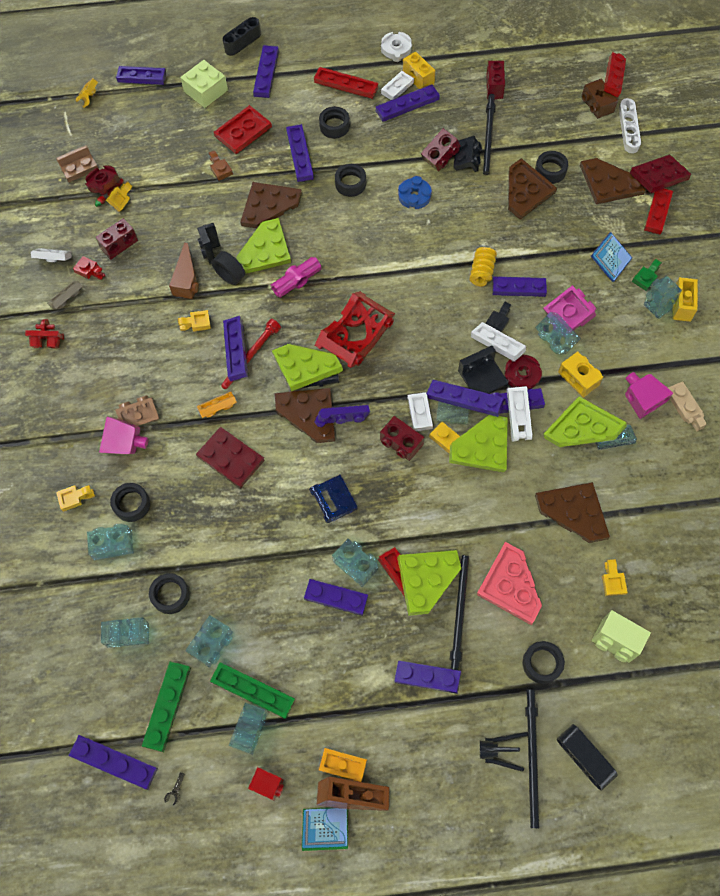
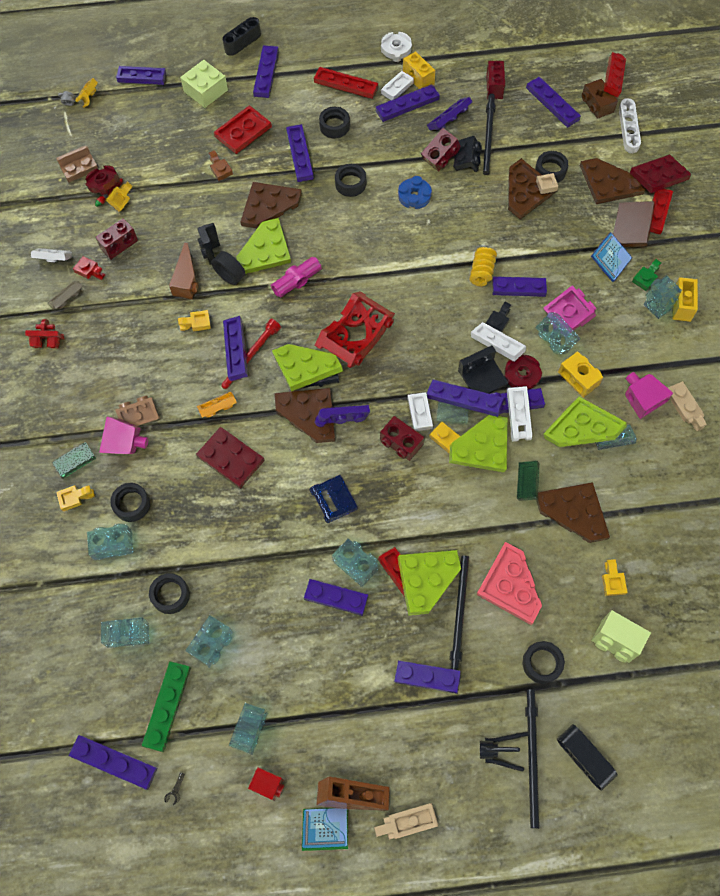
green plate [210,662,296,719] -> none
light orange plate [319,748,367,782] -> none
none -> clear green tile [52,442,96,479]
none -> light grey plate [58,91,76,106]
none -> tan hinge [374,803,438,840]
none -> dark purple plate [427,96,472,131]
none -> clear green tile [517,461,540,501]
none -> dark purple plate [526,77,581,128]
none -> tan plate [536,173,558,194]
none -> tile [613,201,655,247]

